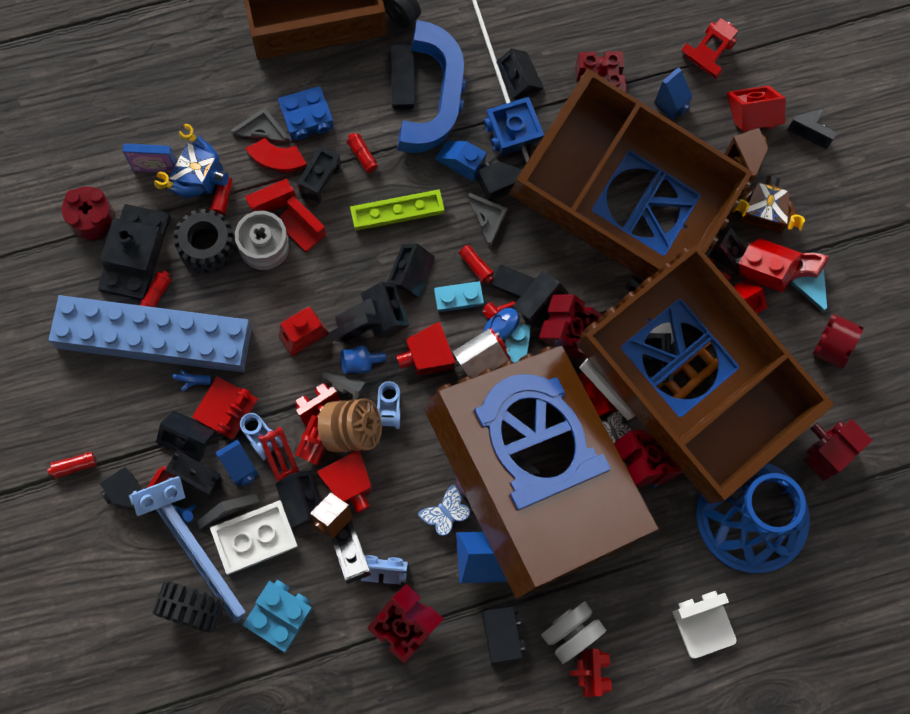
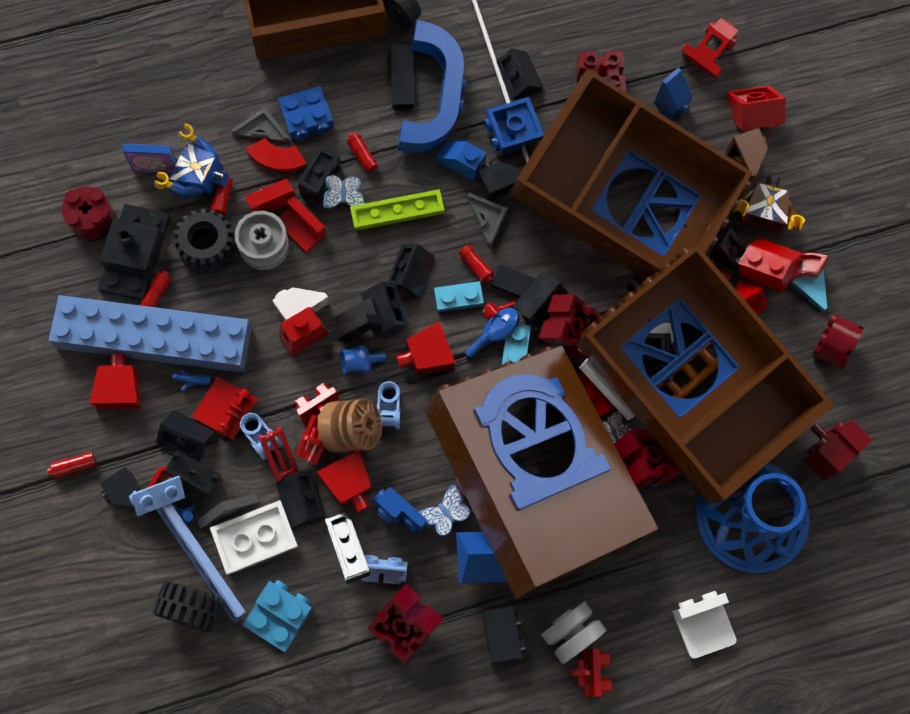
blue slope [216,440,258,487] -> none
reddish brown brick [310,493,353,539] -> none
dark grey tile [321,372,366,399] -> none
flat silver piece [453,328,511,378] -> none
black slope [787,109,837,149] -> none
none -> red torso [90,353,142,409]
none -> white slope [272,287,329,321]
none -> medium blue animal [323,175,365,208]
none -> blue plate [373,487,428,534]

